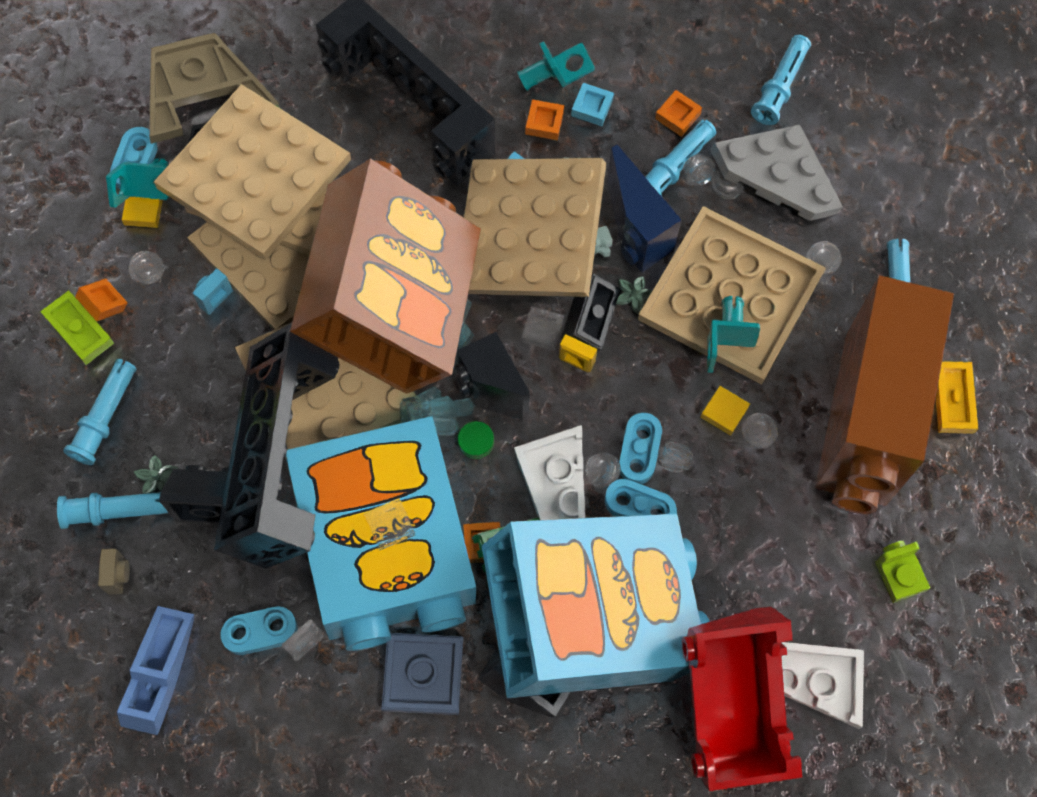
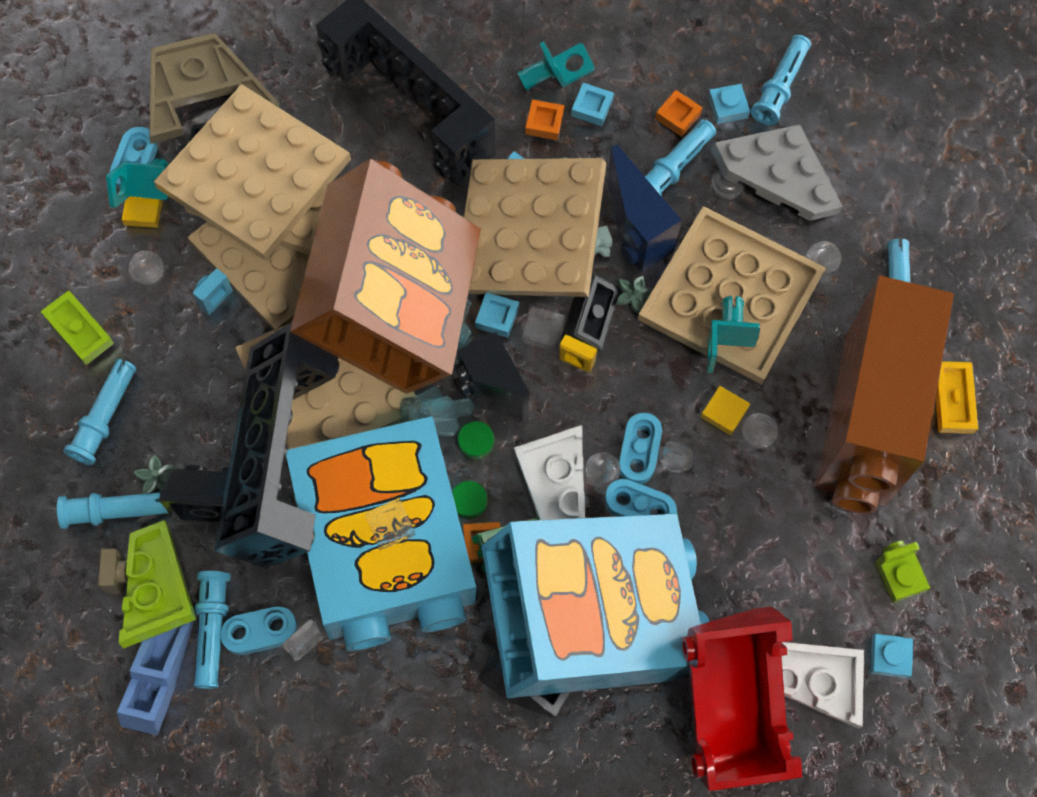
orange plate [75,278,128,321] -> none
sand blue plate [381,633,464,715] -> none
clear plate [683,154,716,186] -> none
none -> lime wing [118,520,196,649]
none -> medium azure pin [193,571,231,689]
none -> green tile [452,481,487,519]
none -> medium azure plate [475,293,519,338]
none -> medium azure plate [708,84,750,124]
none -> medium azure plate [870,634,913,679]

